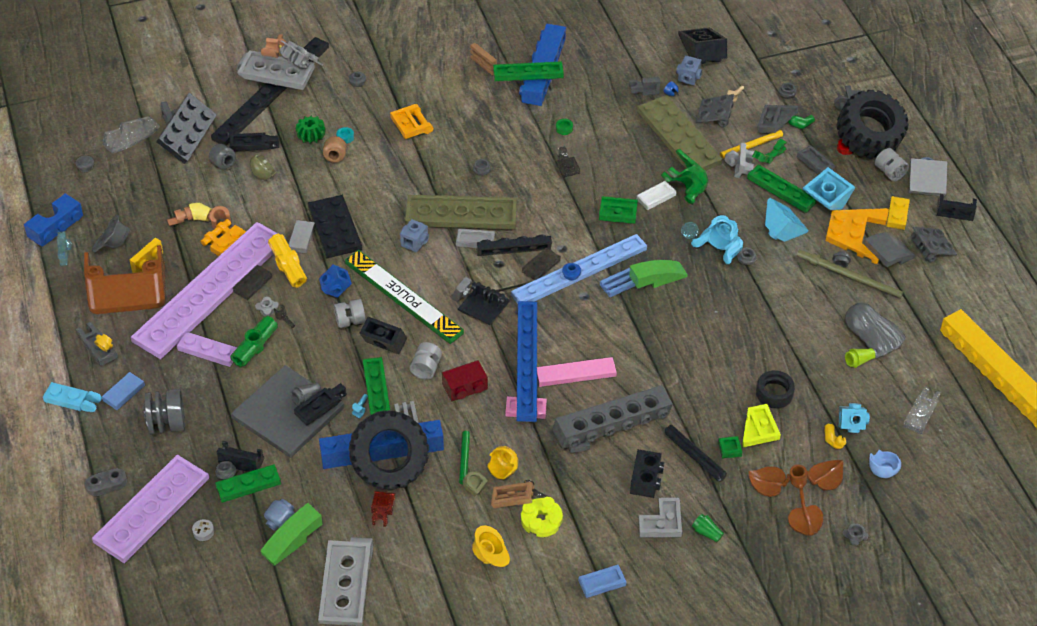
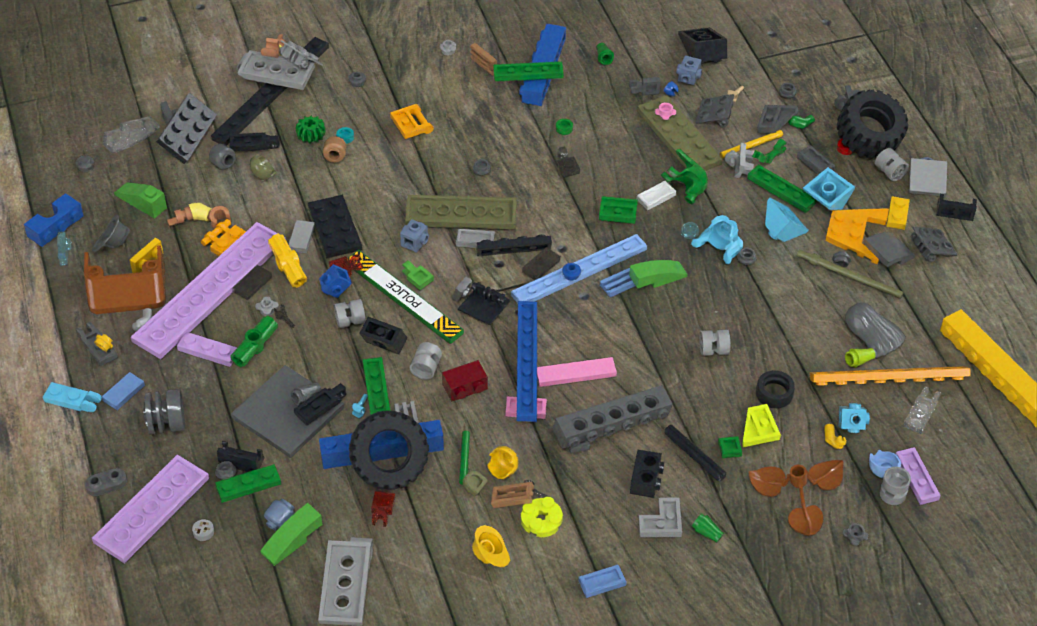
none -> bright green slope [114,182,167,219]
none -> light grey arm [132,308,152,332]
none -> clear red plate [329,254,364,276]
none -> bright green plate [402,261,434,290]
none -> light grey plate [440,40,456,55]
none -> green cone [596,43,614,65]
none -> bright pink plate [655,103,676,120]
none -> light grey wheel [699,330,730,356]
none -> light orange plate [810,366,970,385]
none -> light grey wheel [880,467,911,505]
none -> lavender plate [896,447,941,505]

